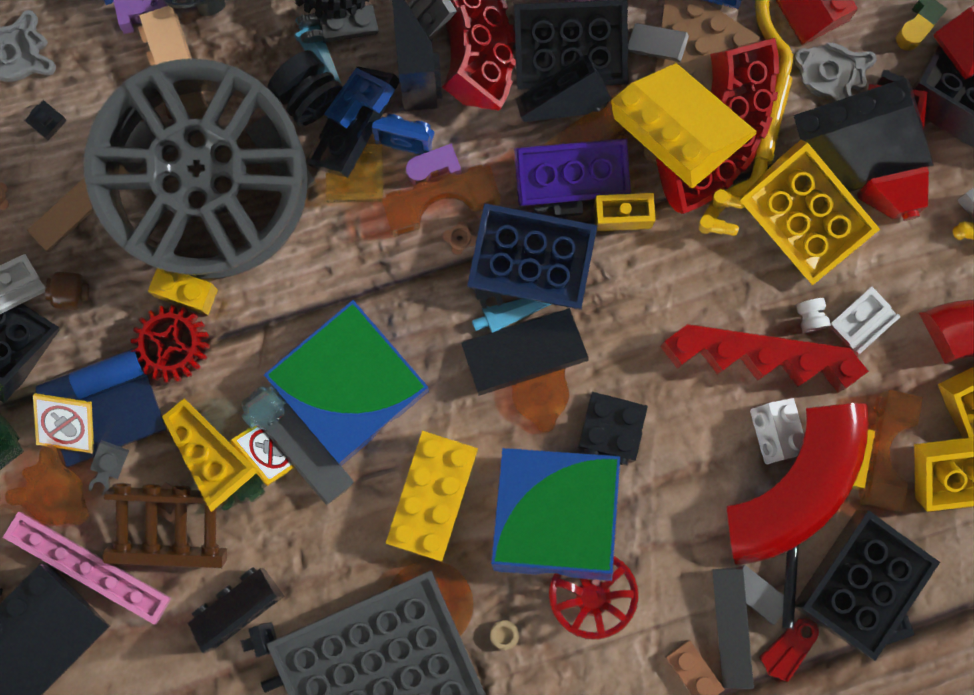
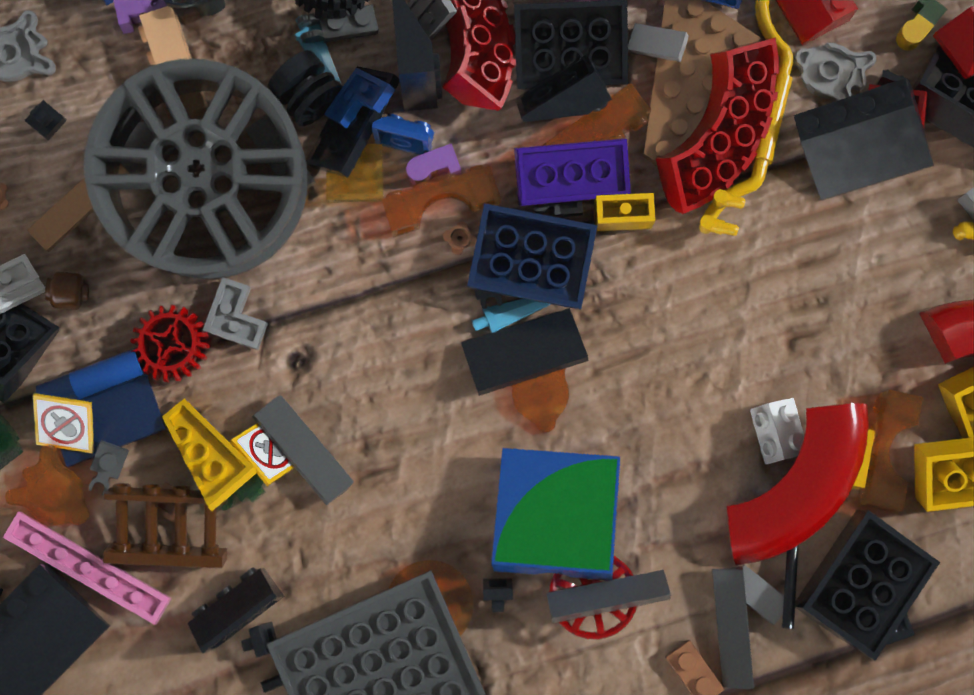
yellow brick [148,268,218,316] -> none
clear light blue head [241,386,286,430] -> none
green tile [264,300,429,466] -> none
yellow brick [385,431,478,562] -> none
tan tile [490,620,519,650] -> none
black plate [578,391,648,466] -> none
yellow slope [611,63,756,188] -> none
red brick [660,324,869,393] -> none
yellow slope [739,139,880,286] -> none
red piece [759,618,819,682] -> none
white wheel [796,298,831,333] -> none
white plate [830,287,900,356] -> none
red slope [857,166,929,221] -> none
none -> light grey plate [202,277,268,350]
none -> black tile [483,578,513,612]
none -> dark grey slope [546,570,671,623]

